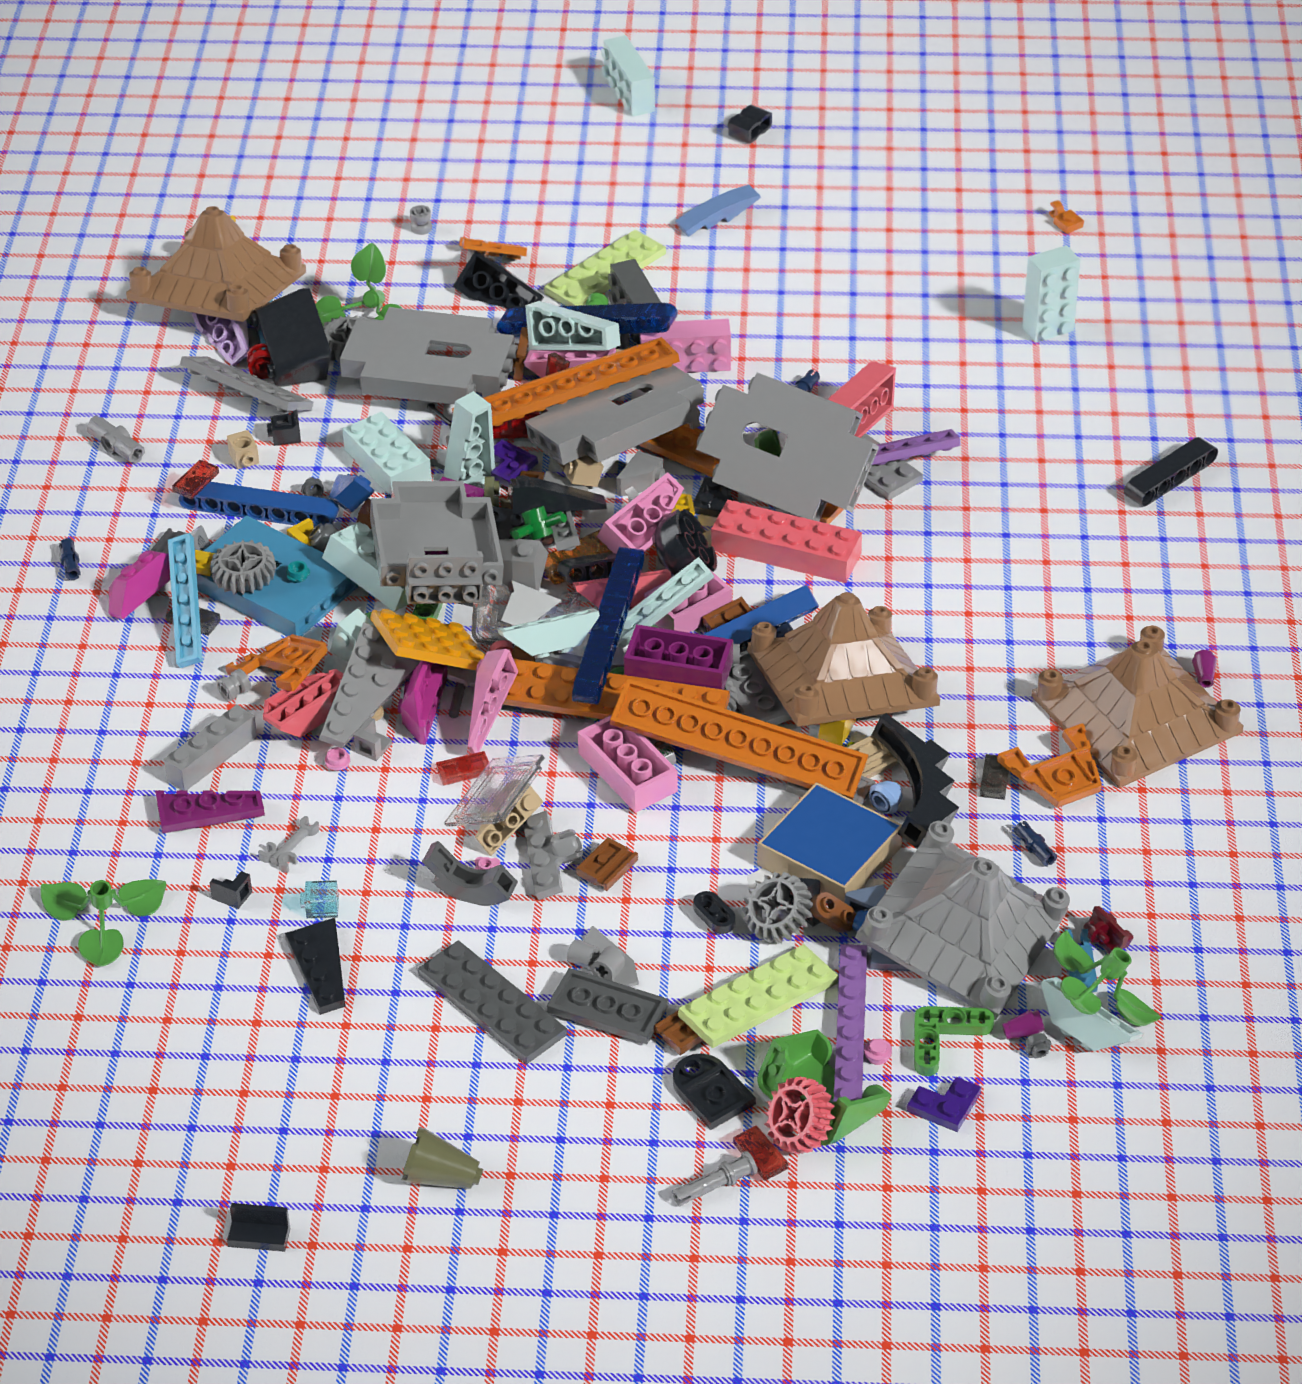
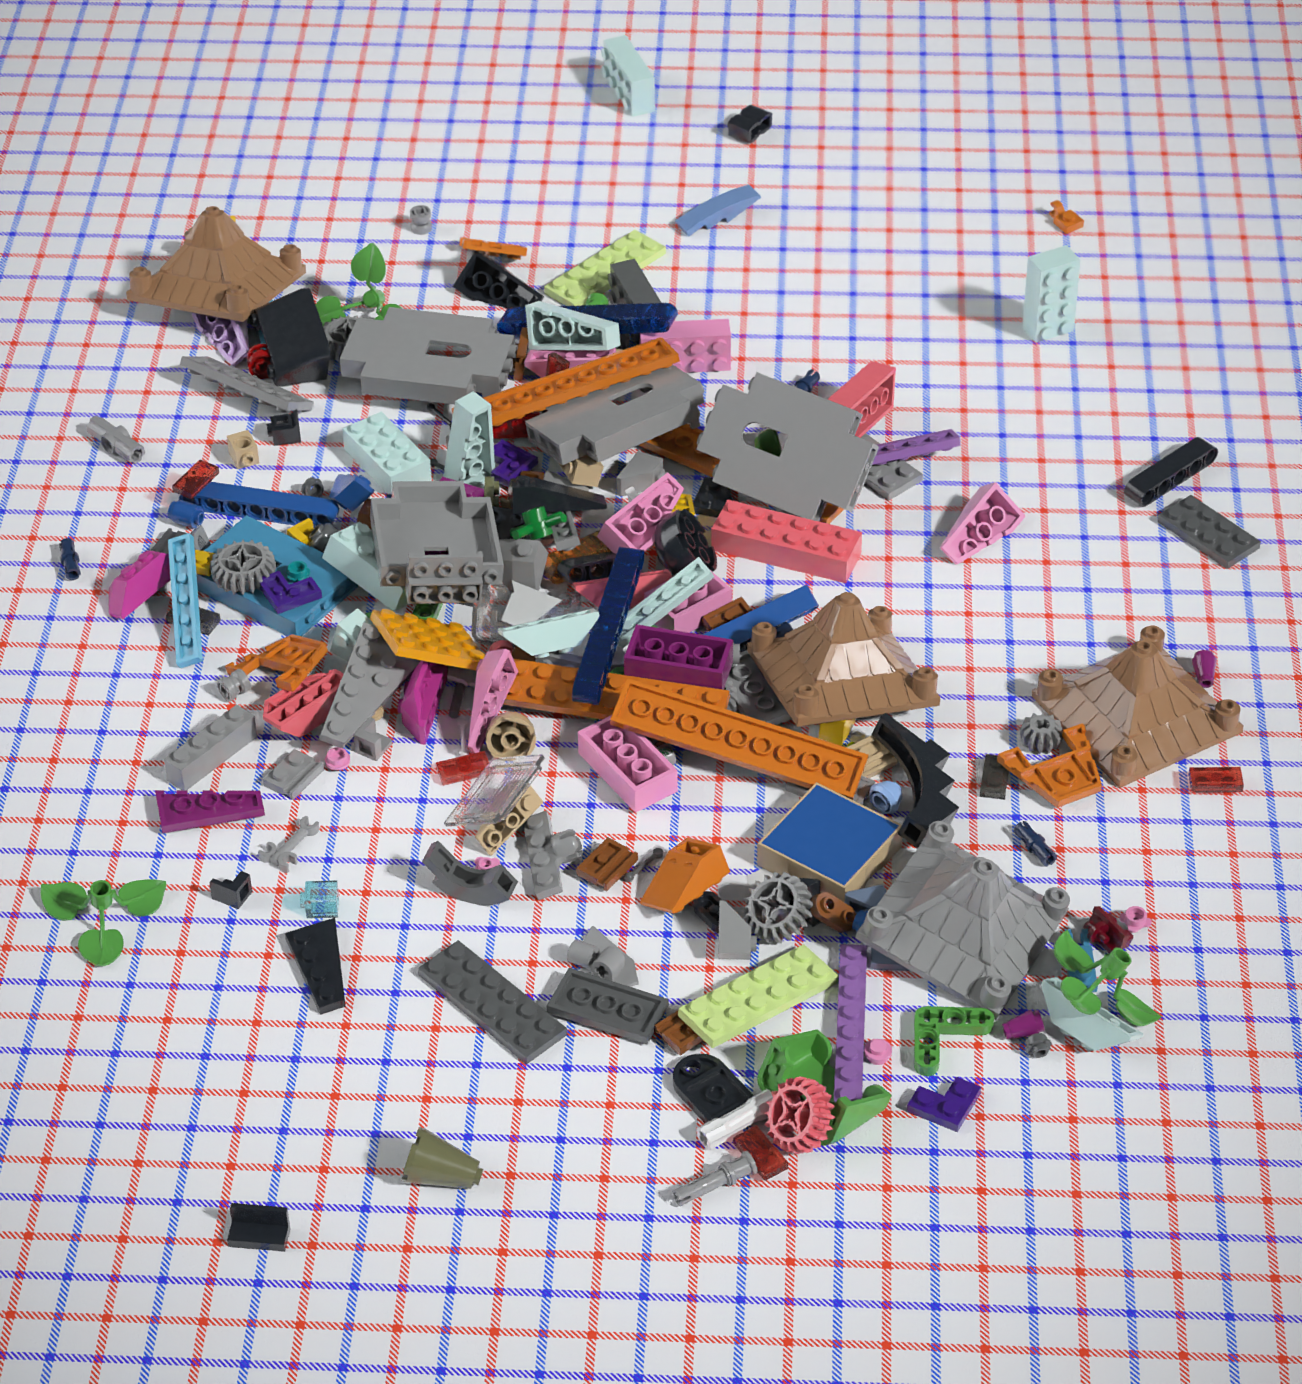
none -> blue brick [168,500,205,529]
none -> dark purple plate [260,571,322,614]
none -> light grey plate [263,749,324,800]
none -> white hinge [457,719,469,758]
none -> tan cylinder [485,711,536,764]
none -> dark grey hinge [624,848,663,882]
none -> orange slope [640,837,730,914]
none -> white axle [697,1089,773,1150]
none -> light grey slope [718,901,757,960]
none -> bright pink wedge [940,482,1026,565]
none -> light grey gear [1020,712,1063,754]
none -> bright pink plate [1119,906,1152,933]
none -> dark grey plate [1158,495,1261,569]
none -> clear red plate [1188,767,1244,793]

